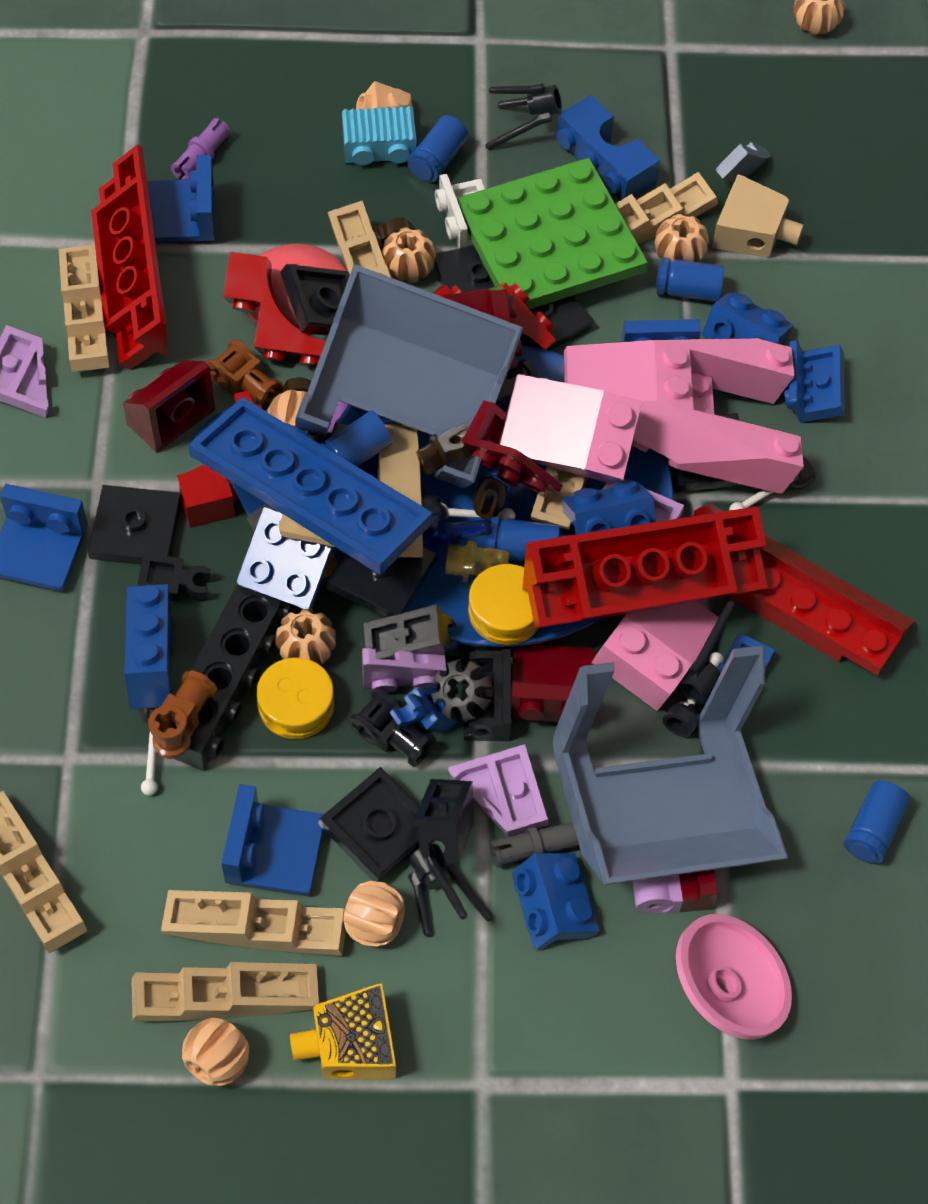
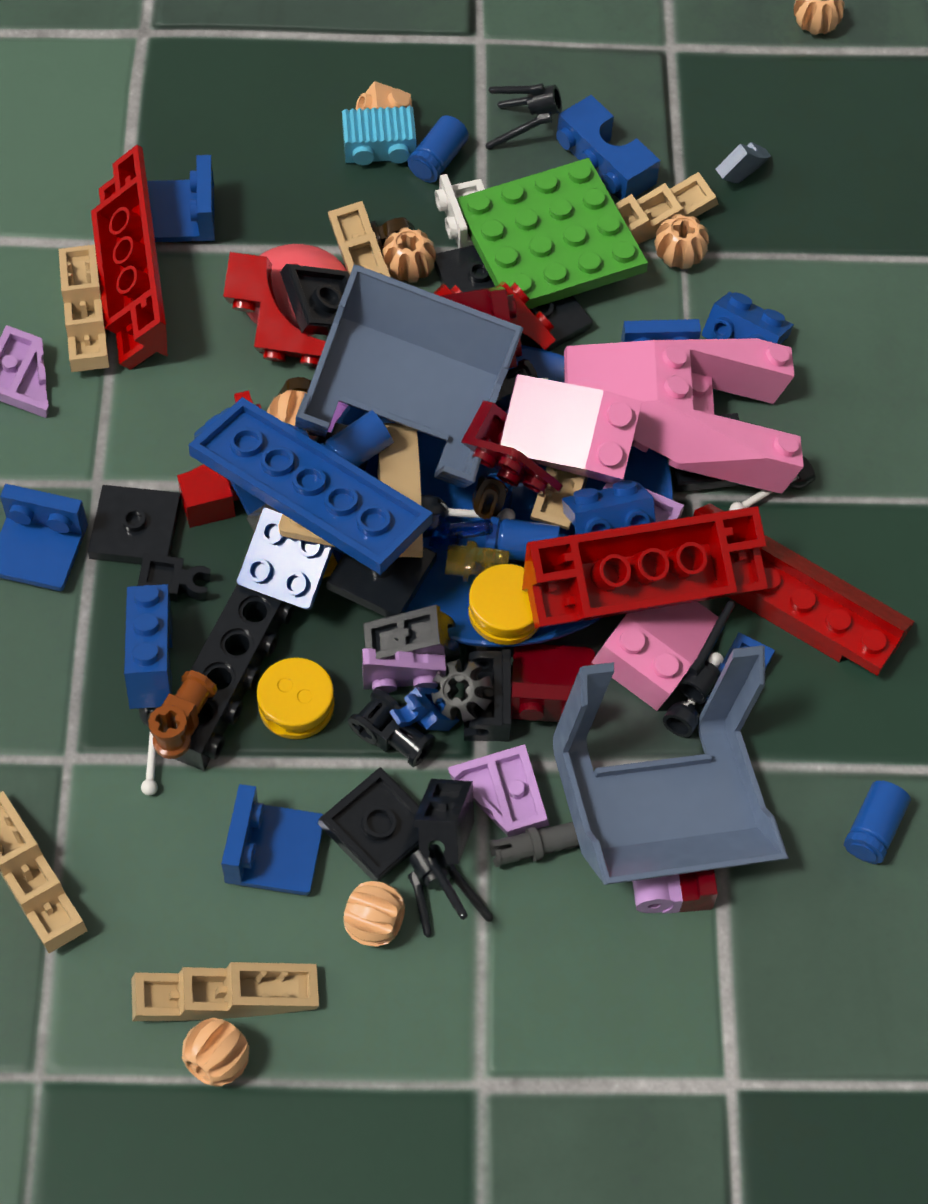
dark red slope [123,360,215,453] -> none
tan slope [161,890,346,956] -> none
medium lavender pin [171,118,231,180] -> none
dark orange connector [206,339,283,409] -> none
light nougat piece [275,608,336,665] -> none
torso [289,983,396,1080] -> none
dark brown piece [416,423,474,477] -> none
blue bracket [512,853,600,950] -> none
blue piece [656,257,724,302] -> none
bright pink dish [676,914,792,1040] -> none
tan torso [712,175,804,258] -> none
blue bracket [784,340,845,423] -> none

